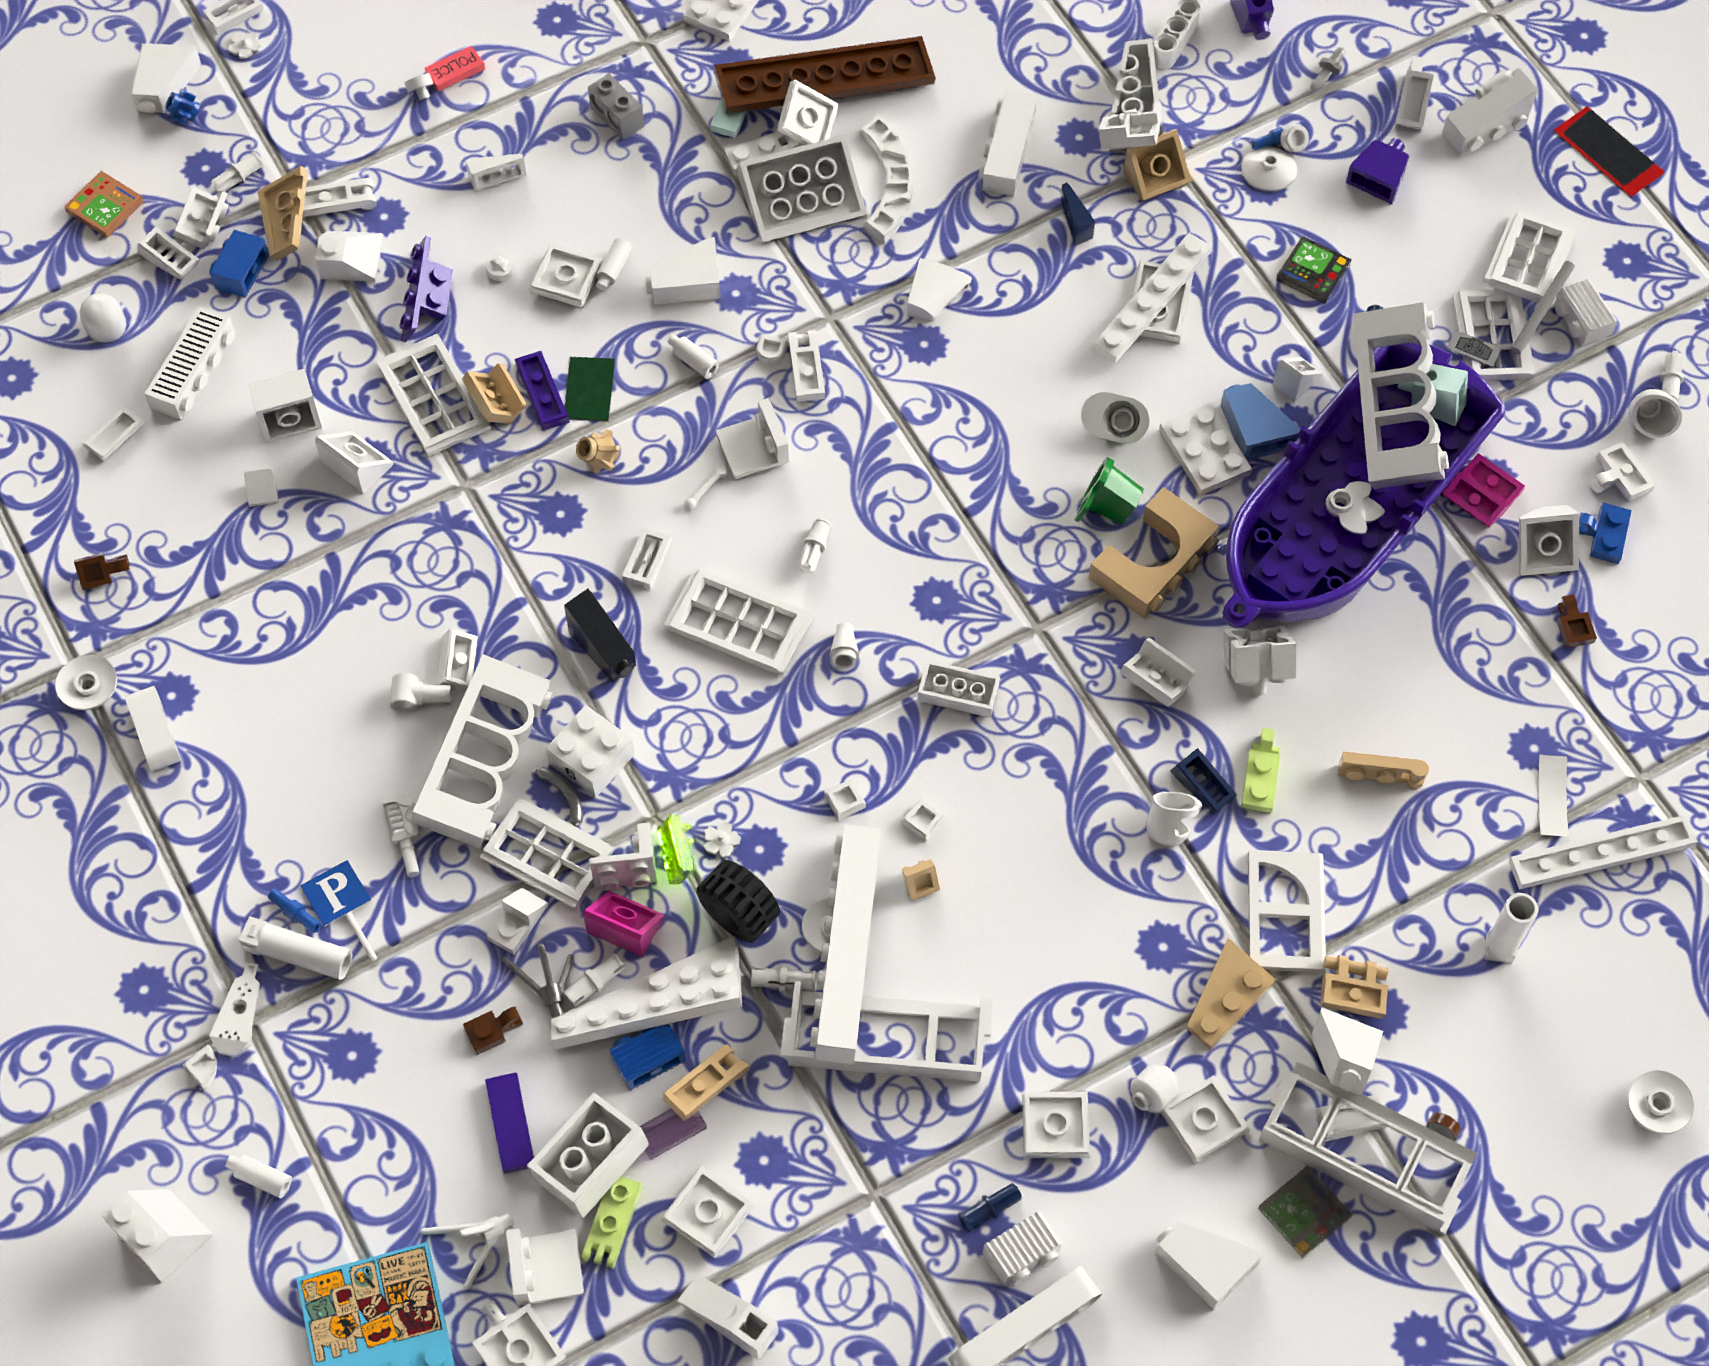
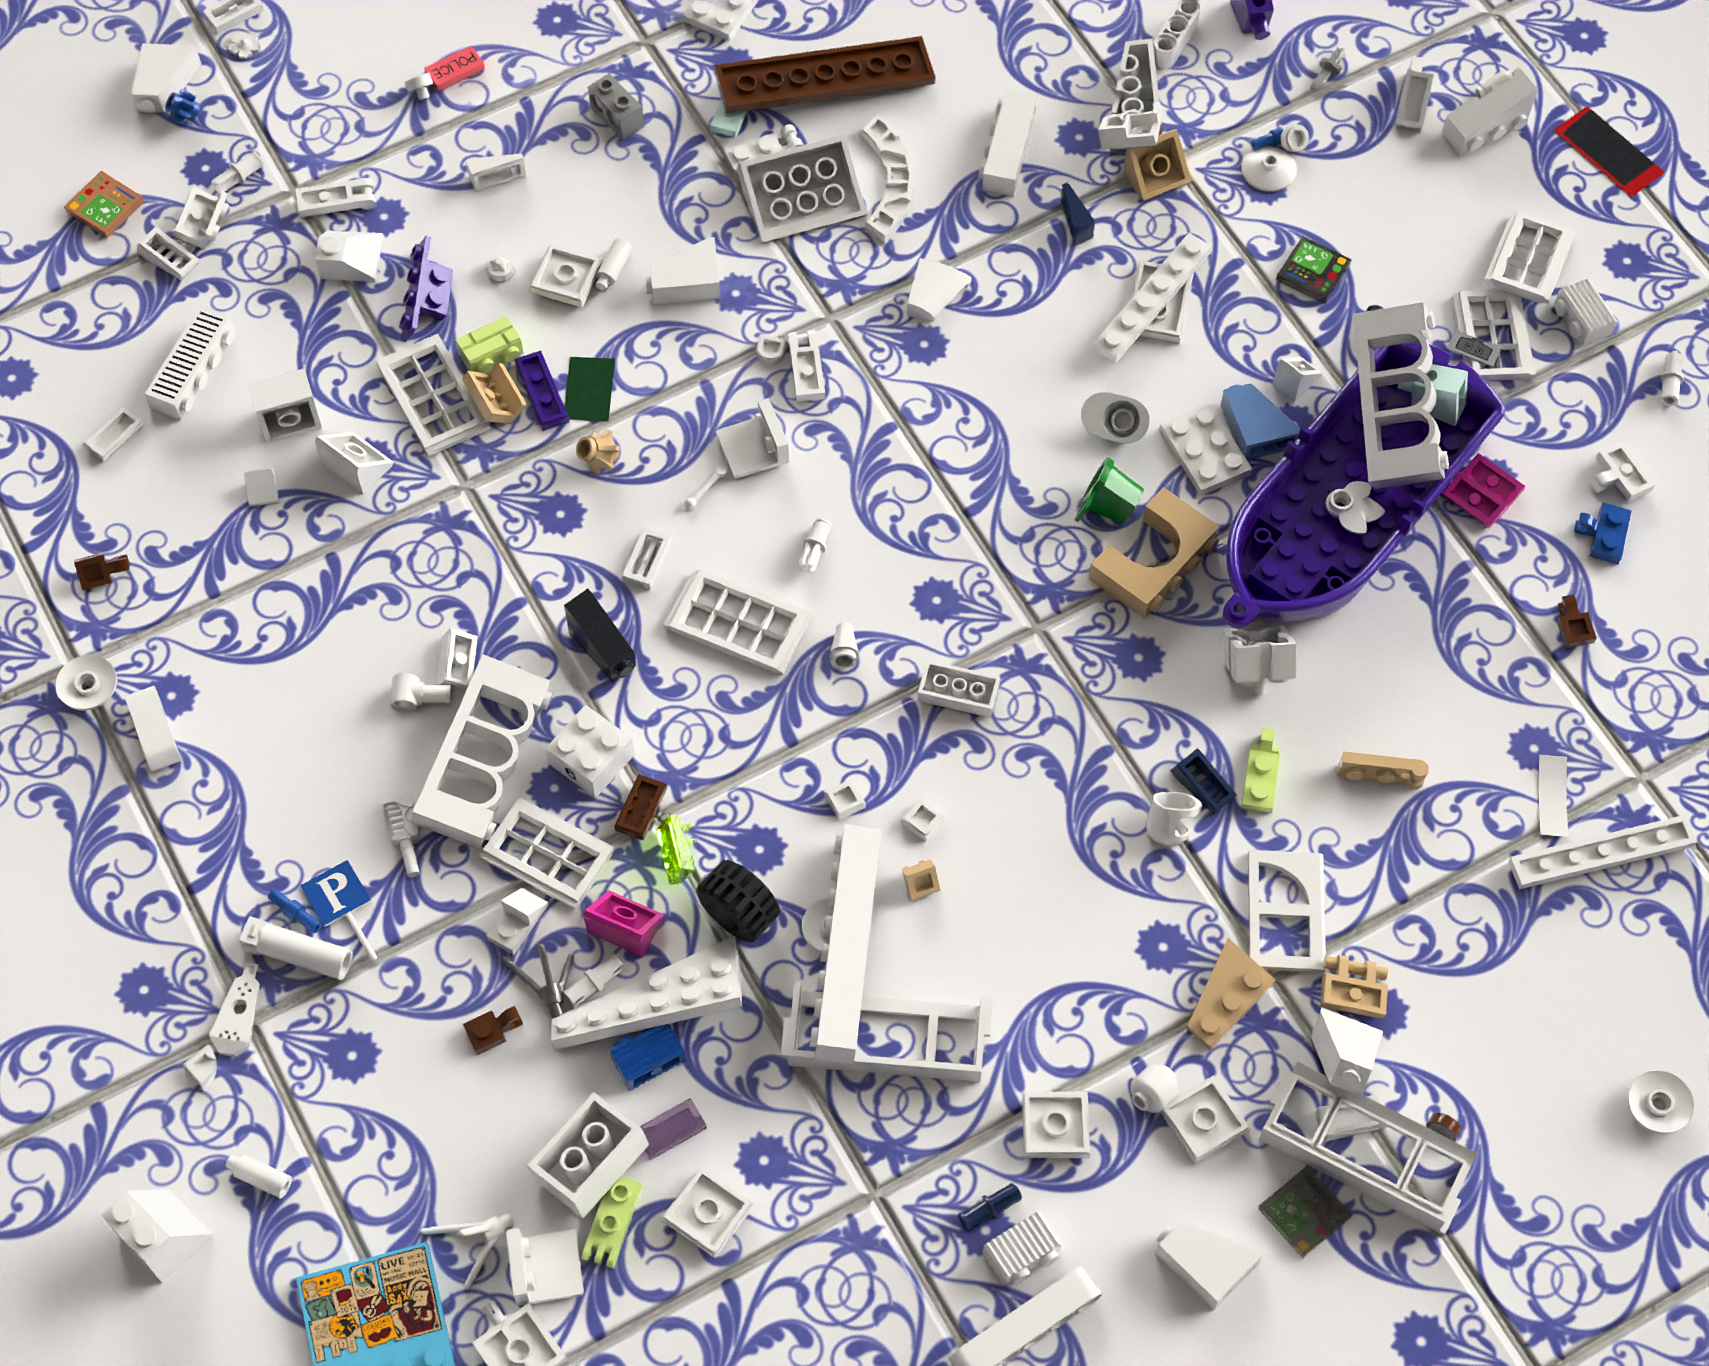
white helmet [79,293,127,343] -> none
blue brick [210,230,269,298] -> none
tan wing [257,166,308,261] -> none
dark purple tile [485,1072,534,1174] -> none
flat silver piece [535,767,583,827] -> none
white bracket [589,822,657,891] -> none
tan plate [663,1044,750,1121] -> none
white cylinder [668,335,719,379] -> none
white slope [677,1274,778,1360] -> none
white plant [704,821,741,858] -> none
white pin [751,966,816,992] -> none
white plate [777,80,838,145] -> none
white bracket [1120,638,1196,707] -> none
dark purple torso [1345,138,1409,205] -> none
white piece [1485,893,1538,964] -> none
light grey bar [1511,261,1575,355] -> none
white slope [1519,505,1579,576] -> none
white hat [1628,389,1682,438] -> none
none -> yellowish green brick [455,316,524,374]
none -> reddish brown plate [614,774,667,841]

